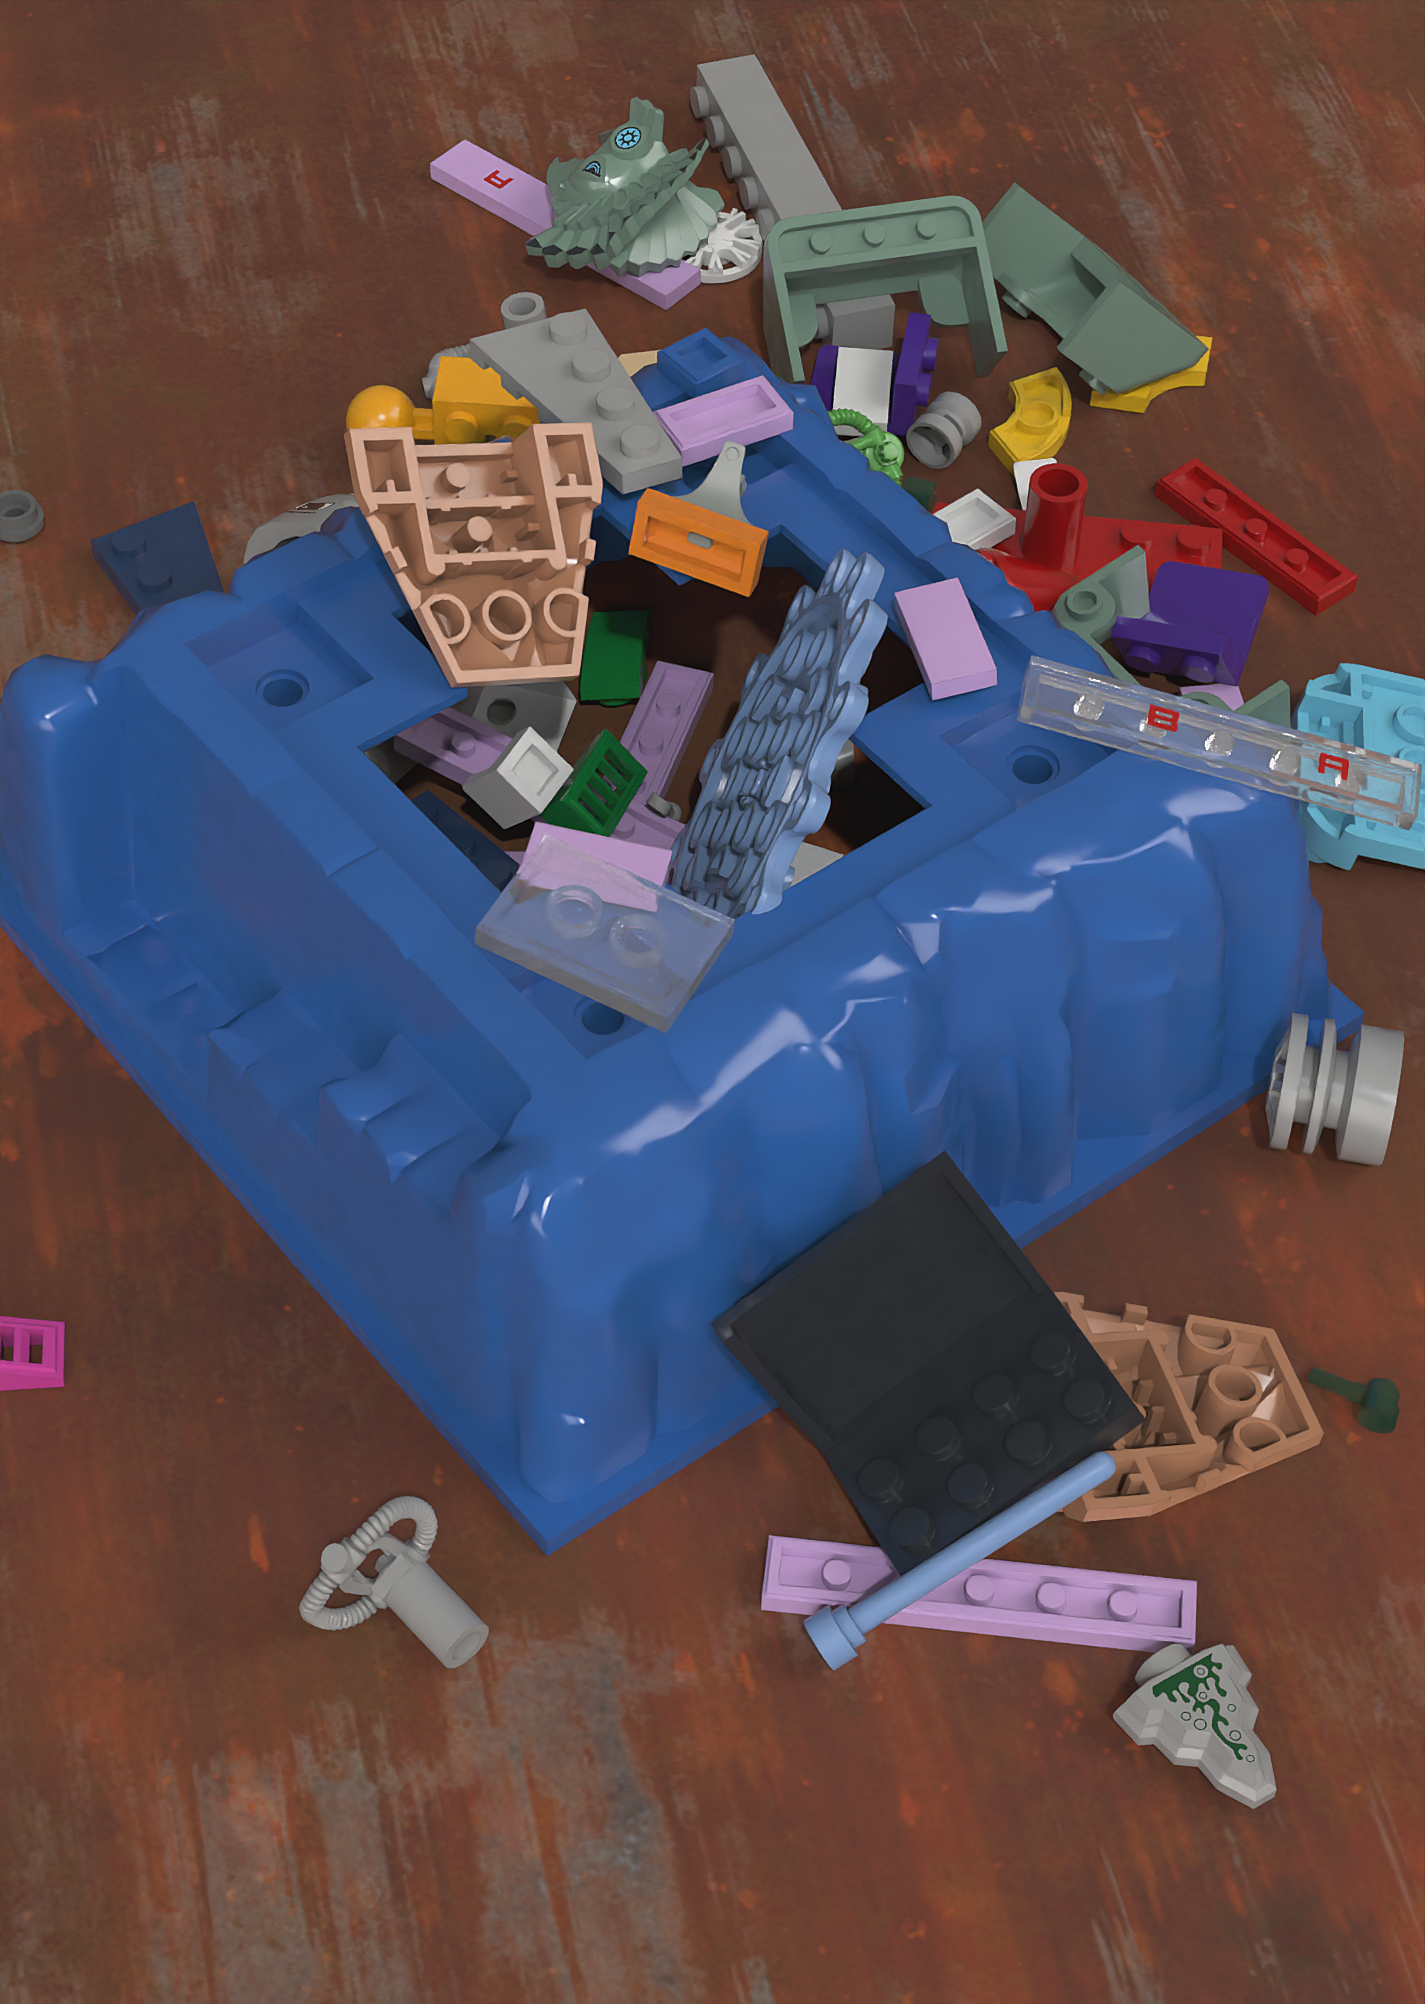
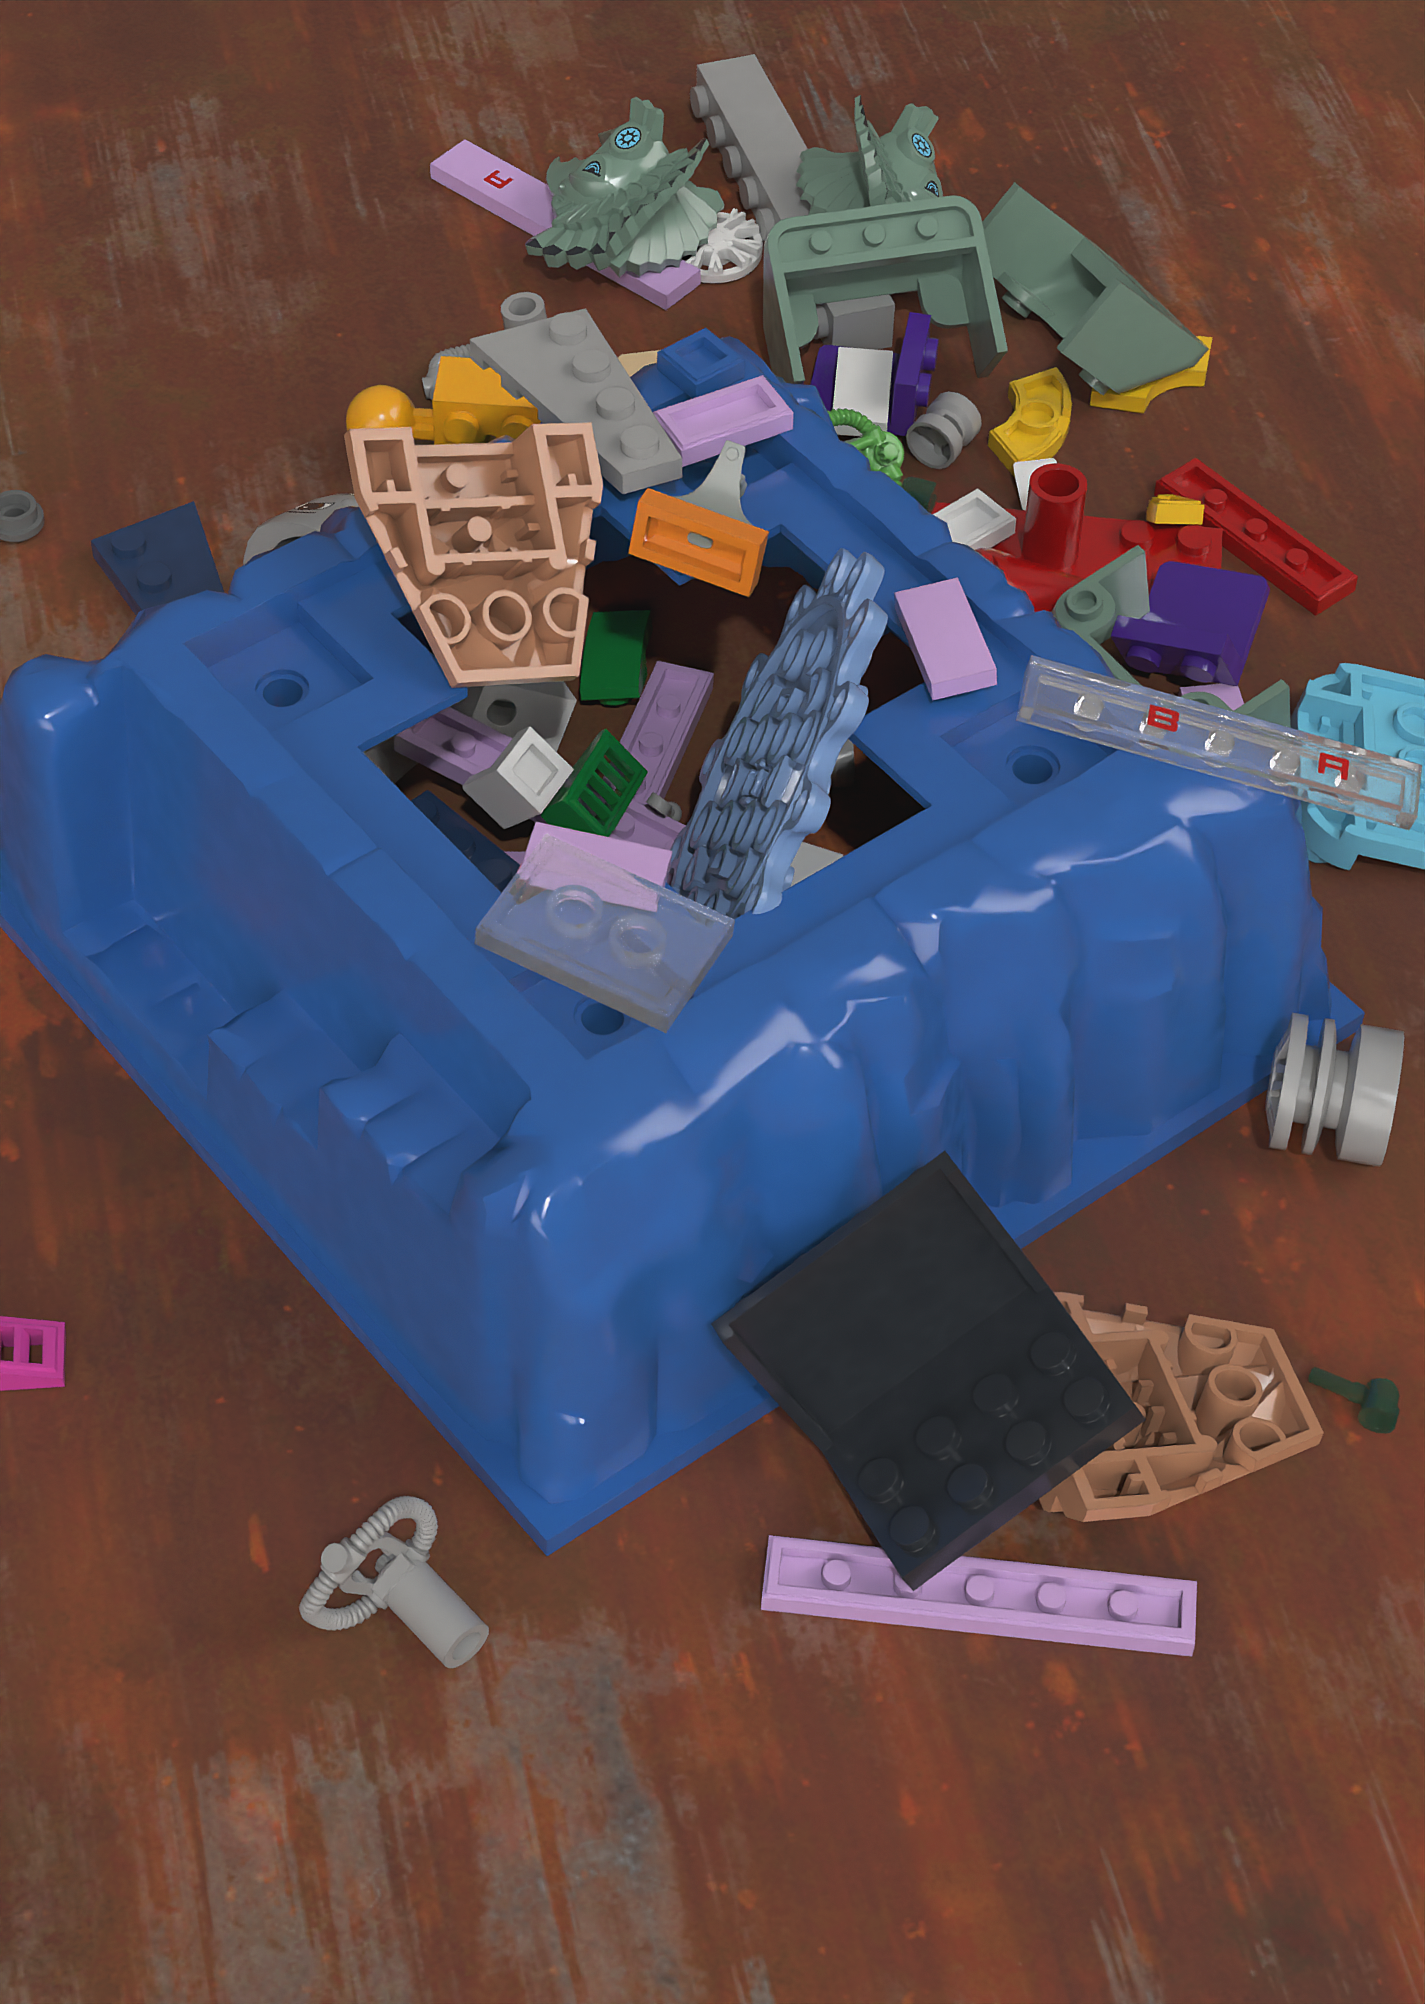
medium blue piece [803,1451,1116,1671] -> none
light grey rock [1113,1643,1277,1809] -> none
none -> sand green piece [796,95,943,215]
none -> yellow tile [1146,494,1205,525]

